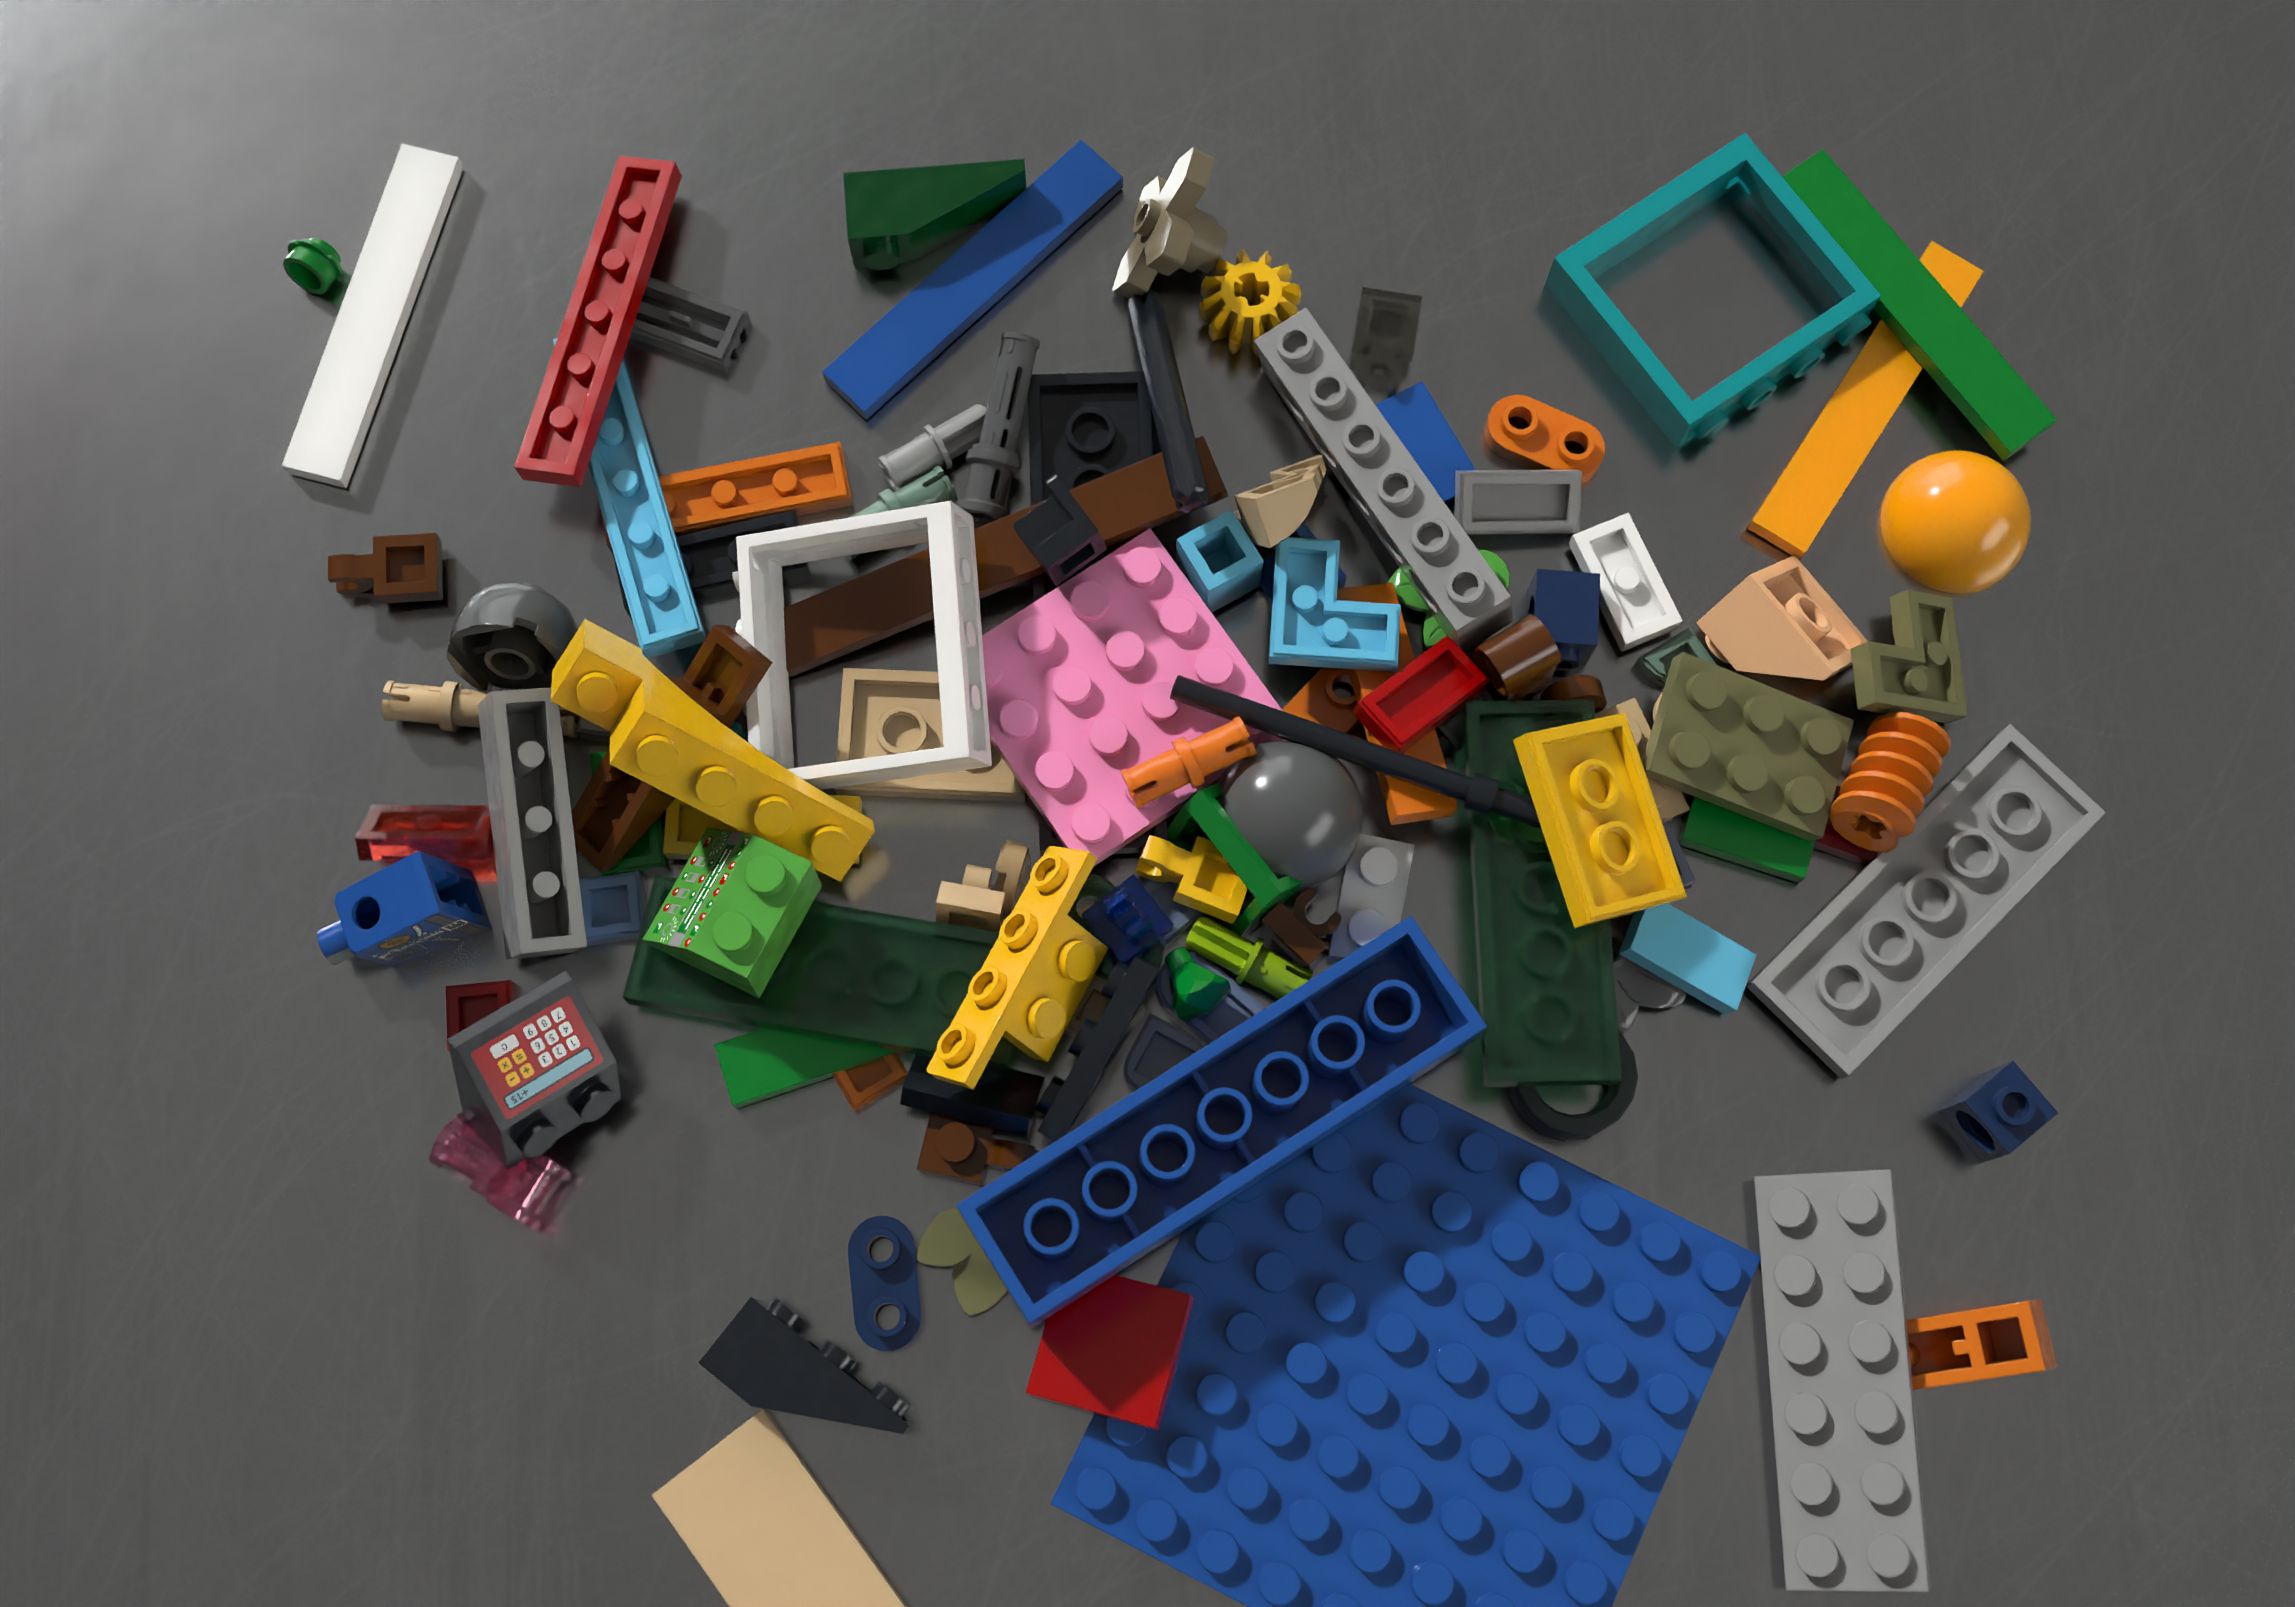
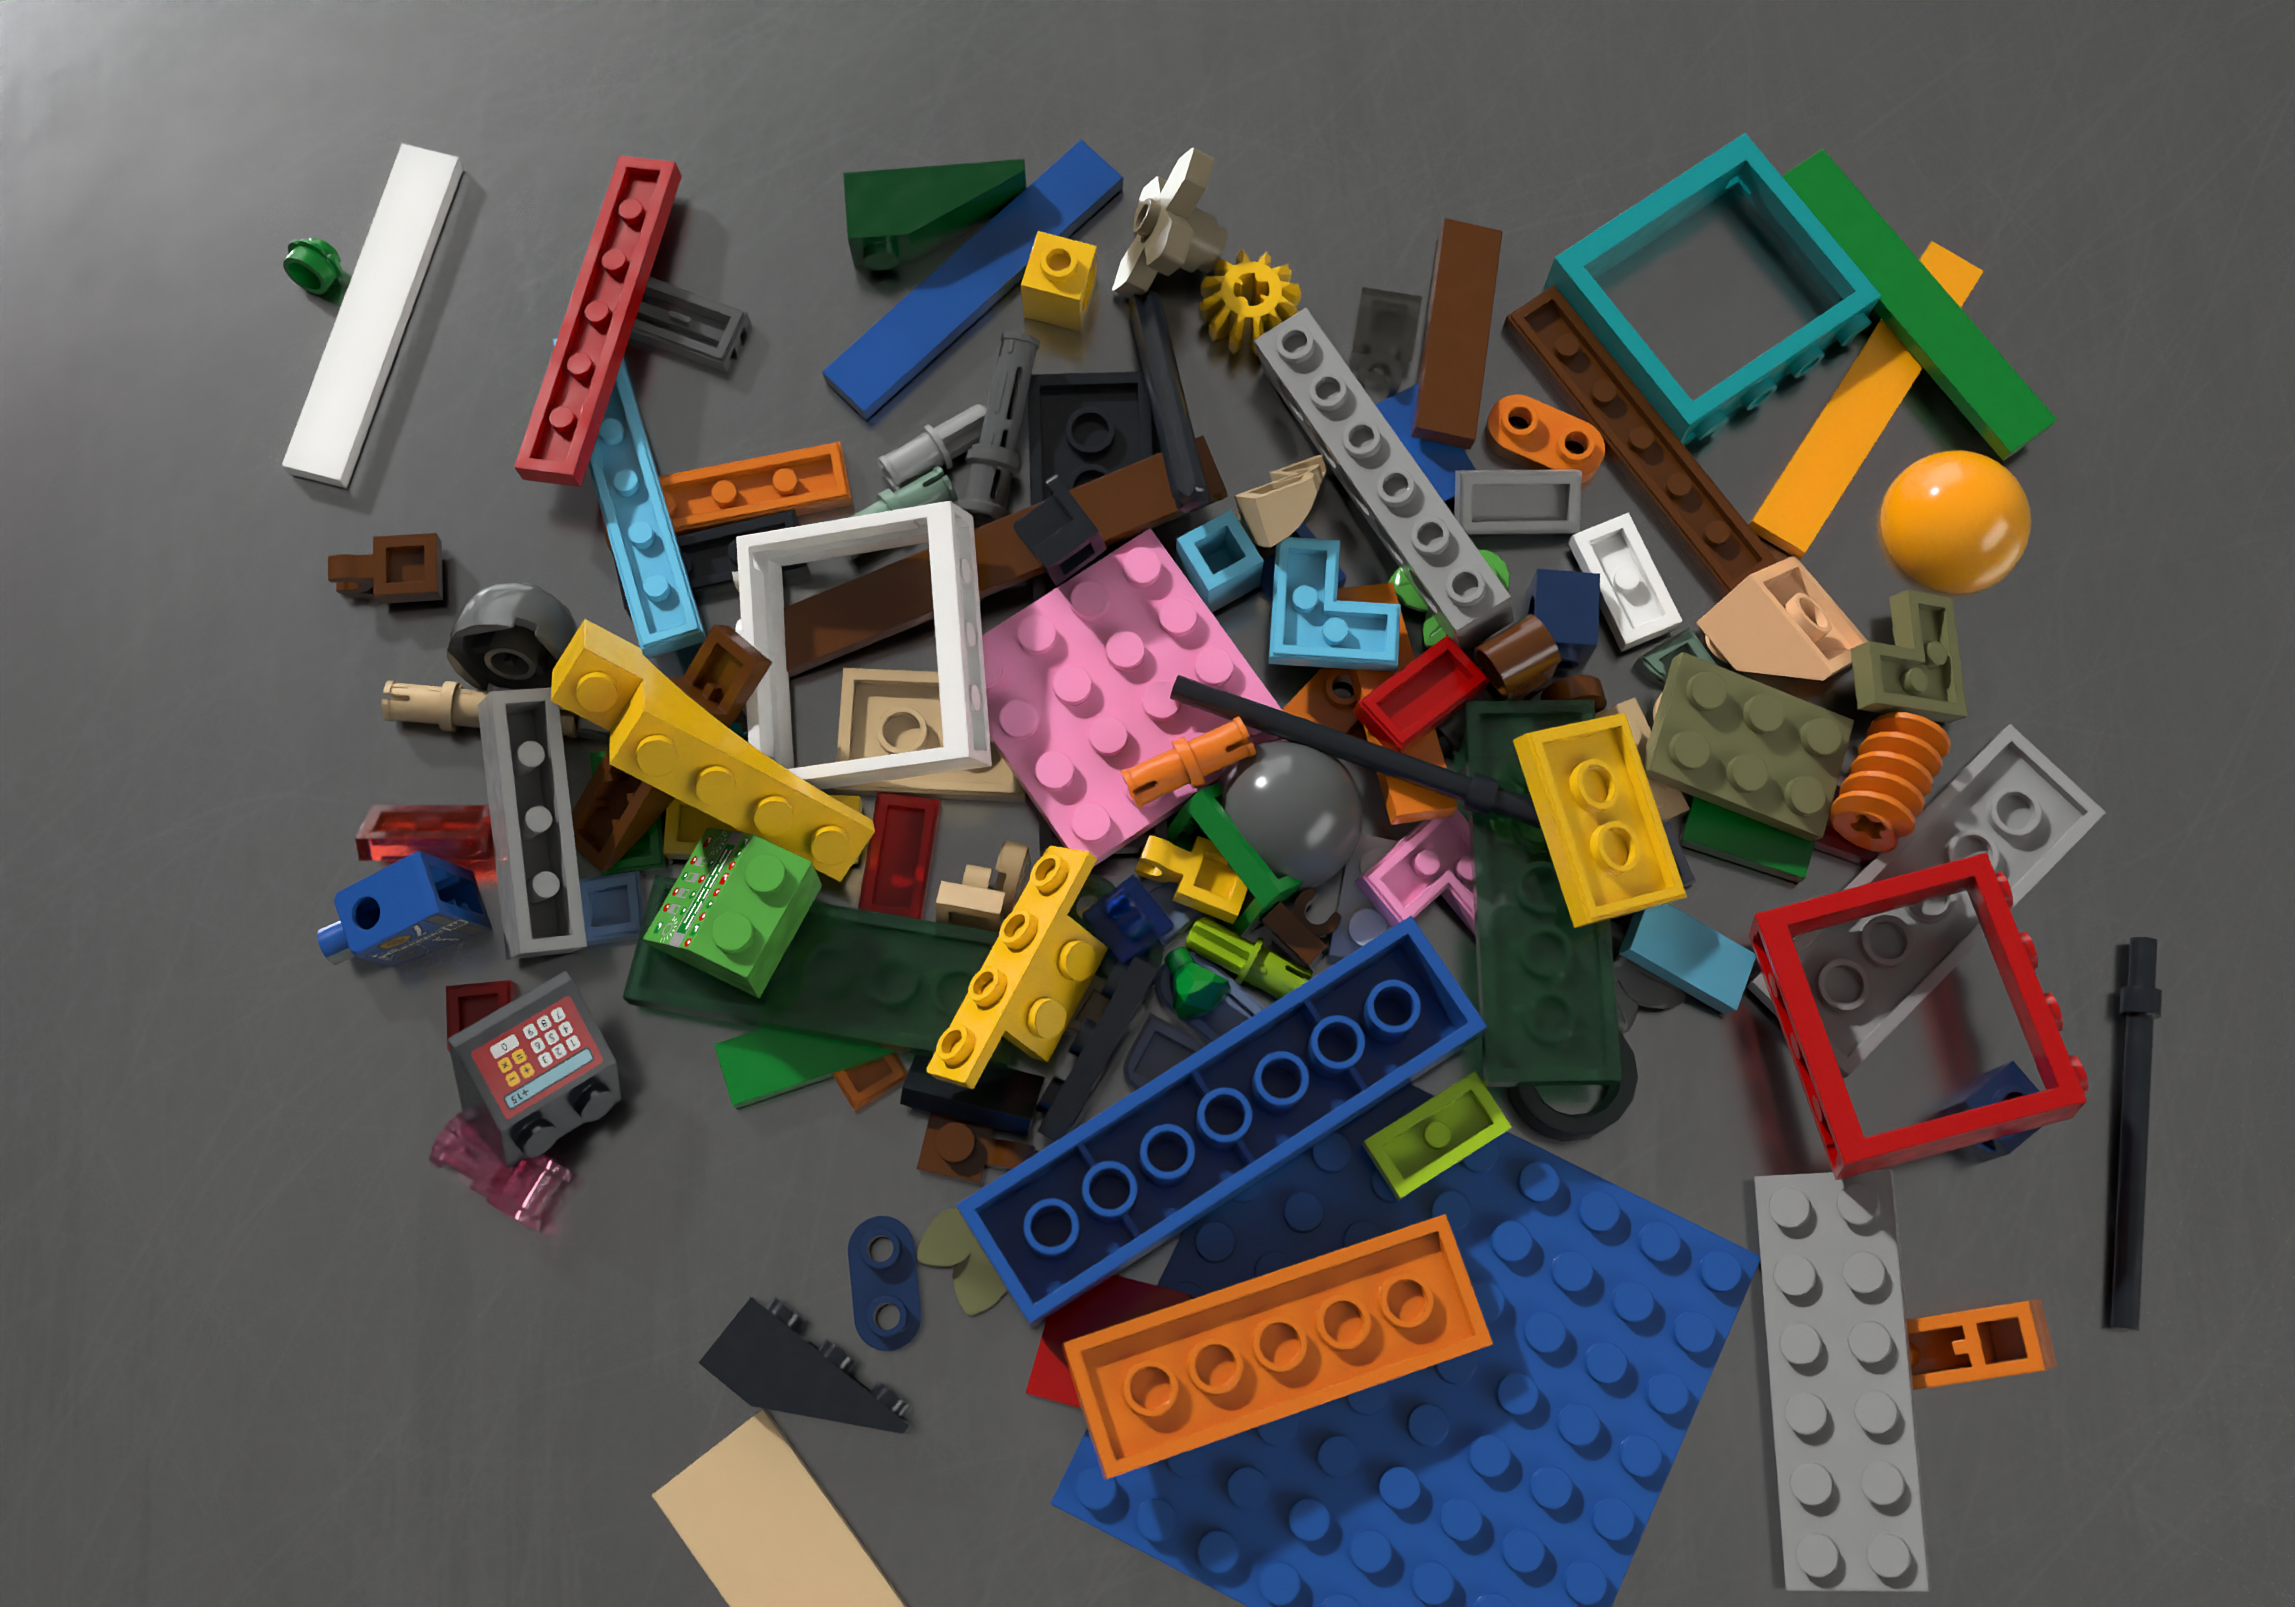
none -> red tile [857,791,942,928]
none -> yellow brick [1021,231,1098,332]
none -> orange plate [1061,1214,1493,1480]
none -> bright pink tile [1354,809,1531,941]
none -> lime plate [1362,1071,1512,1200]
none -> reddish brown tile [1411,218,1503,450]
none -> reddish brown tile [1503,285,1778,599]
none -> red window [1748,852,2089,1180]
none -> black bar [2111,937,2162,1331]

